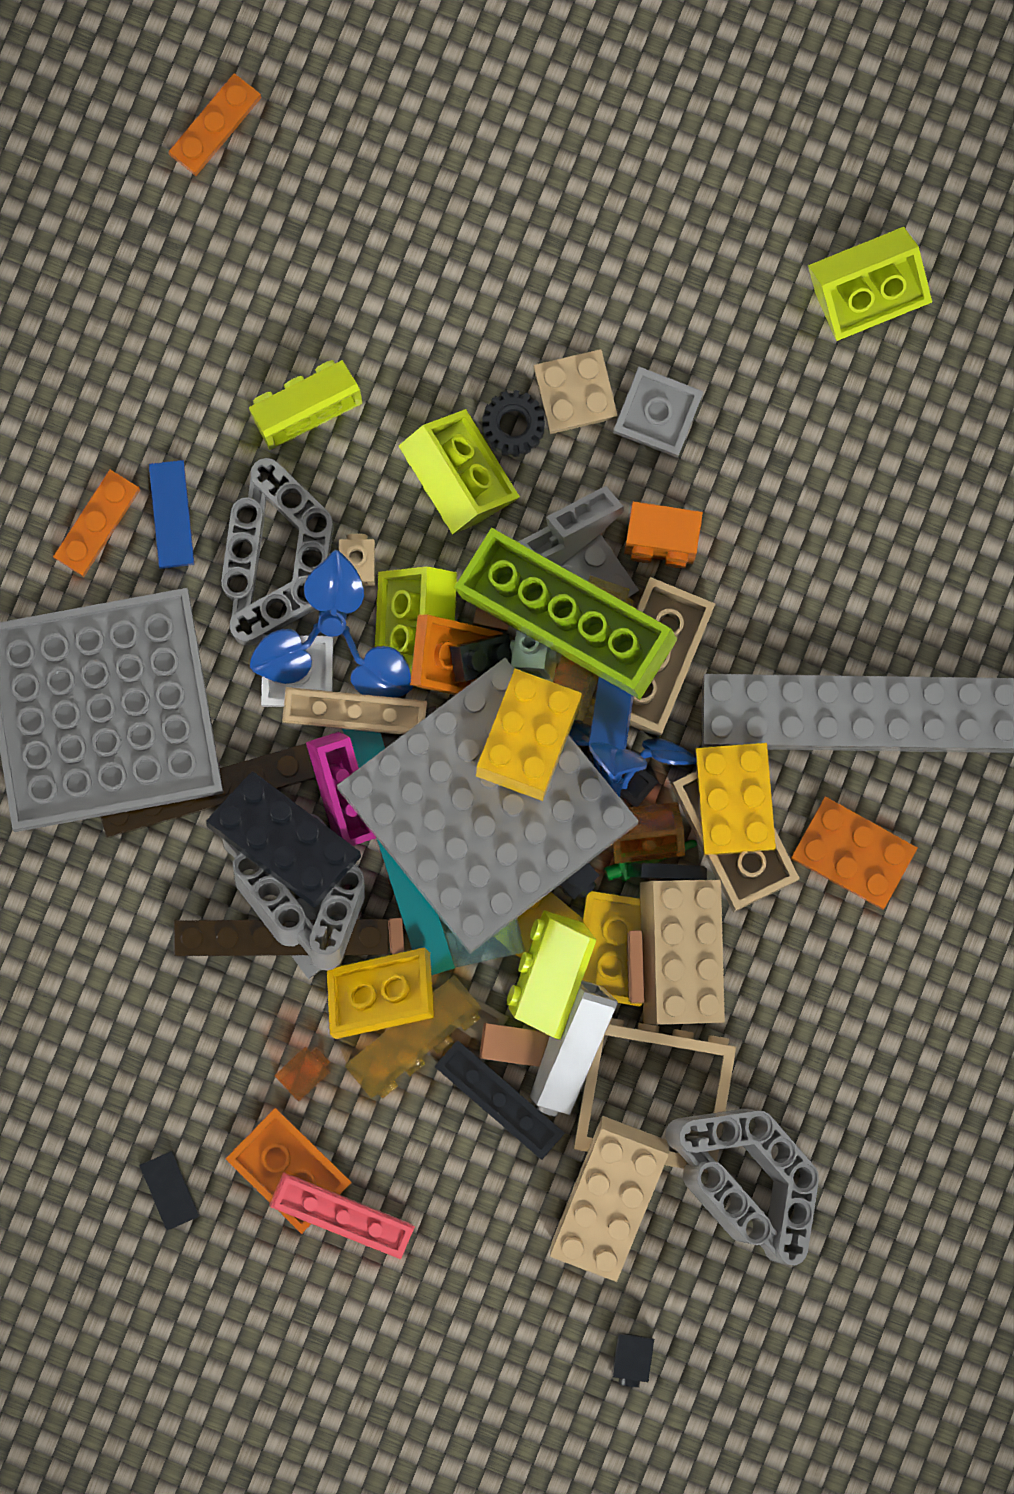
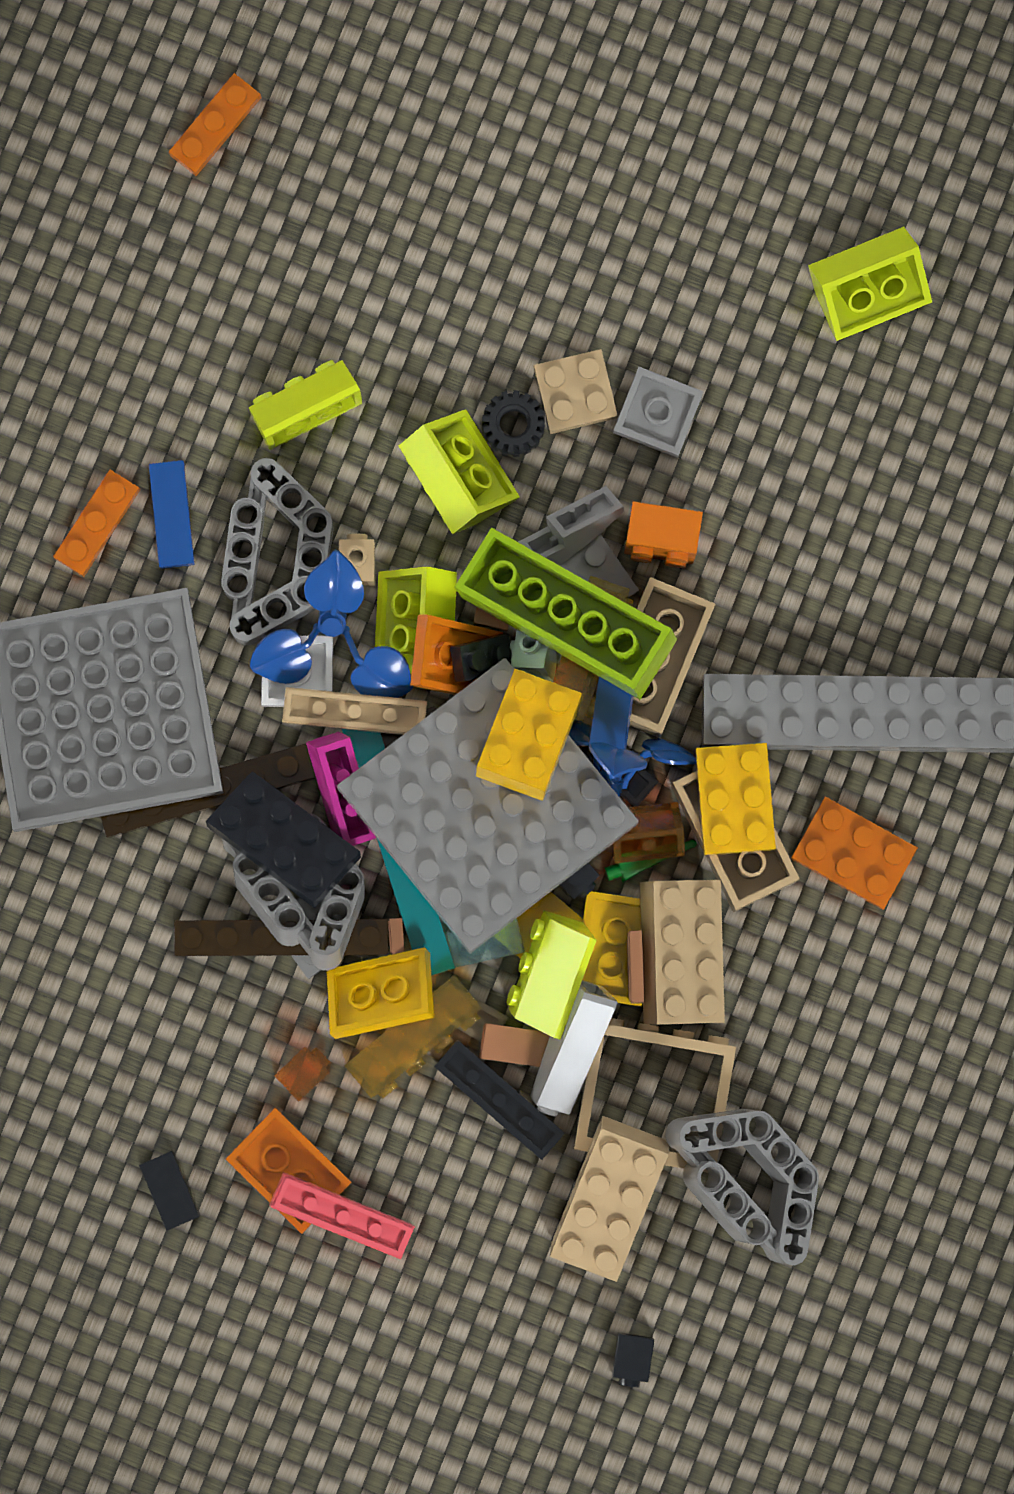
black tile [628,863,707,880] -> none

